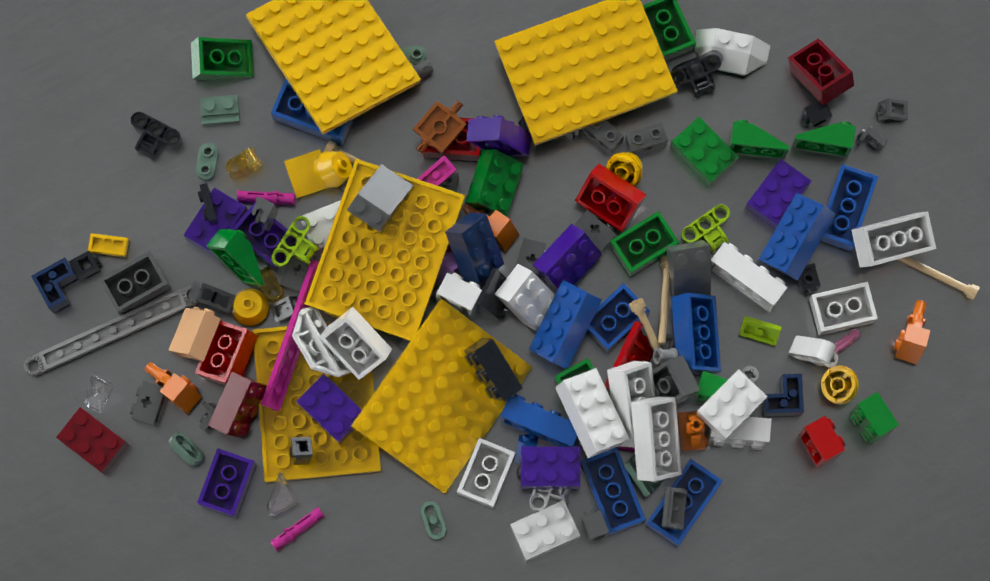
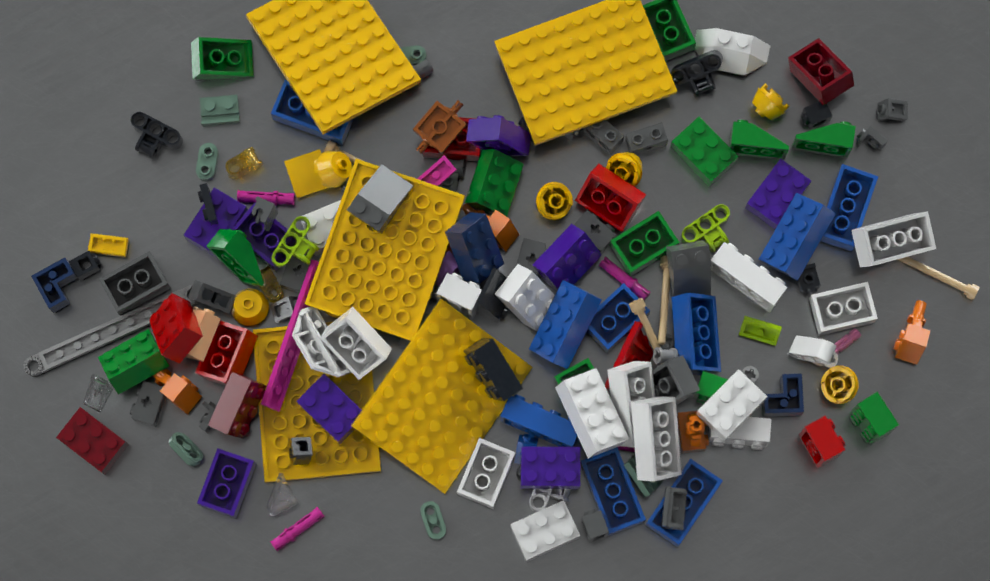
none -> green brick [98,329,169,395]
none -> red brick [149,293,203,364]
none -> dark grey bush [448,158,466,178]
none -> yellow cone [536,182,573,220]
none -> dark pink pin [598,256,651,300]
none -> yellow cone [752,83,790,121]

